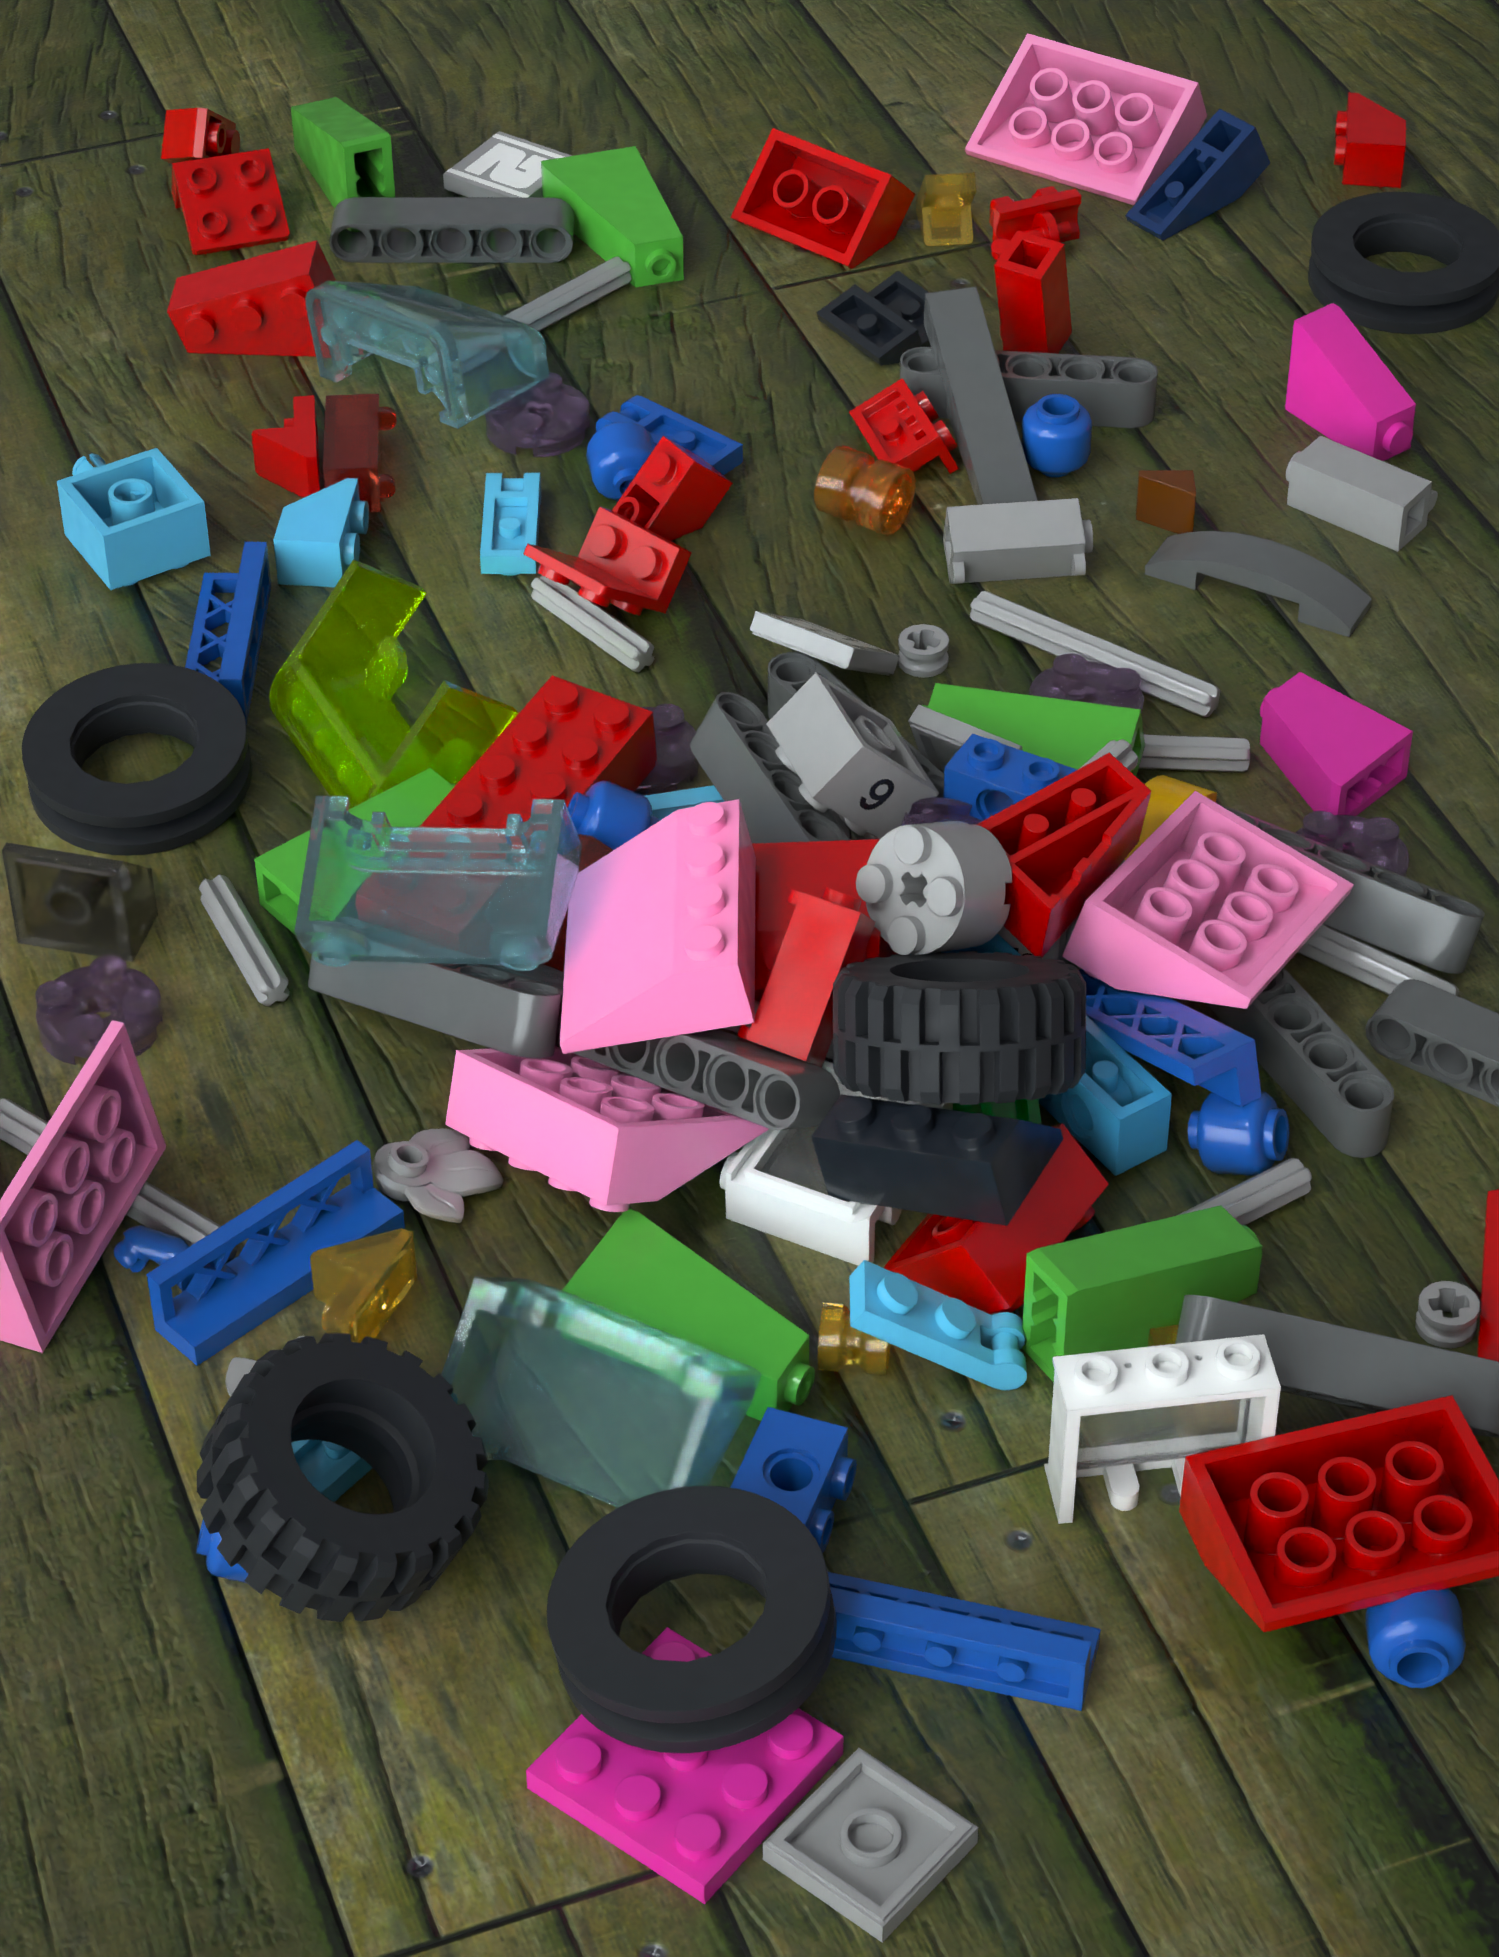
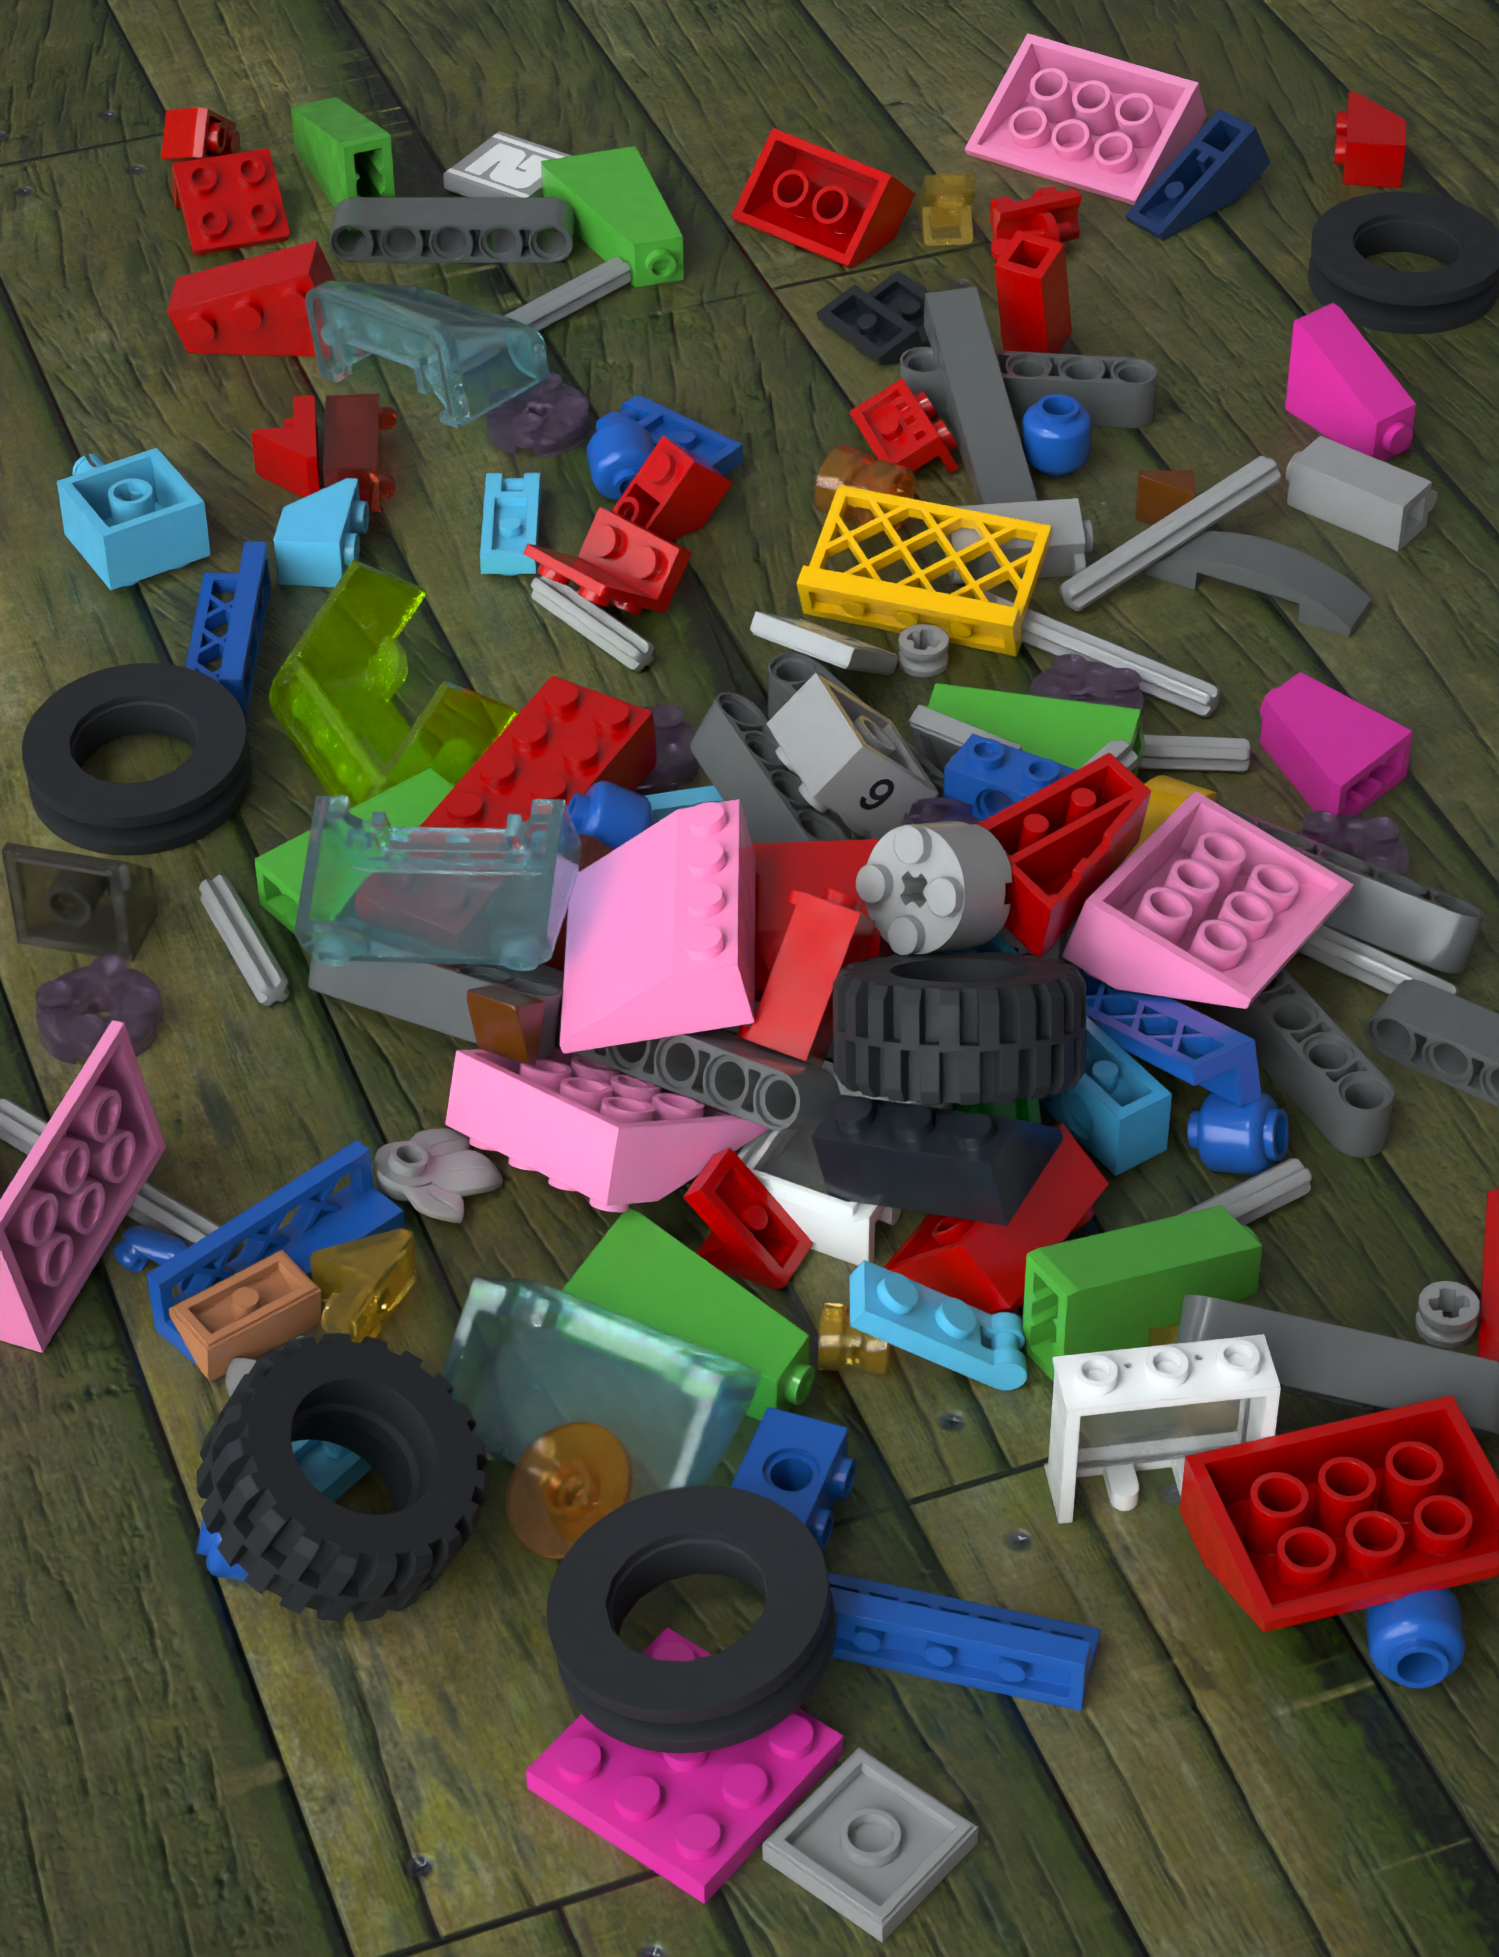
none -> nougat slope [169,1250,321,1381]
none -> reddish brown slope [467,985,545,1065]
none -> clear orange dish [505,1422,632,1559]
none -> red slope [683,1147,814,1290]
none -> yellow fence [796,485,1052,657]
none -> light grey axle [1059,456,1281,611]

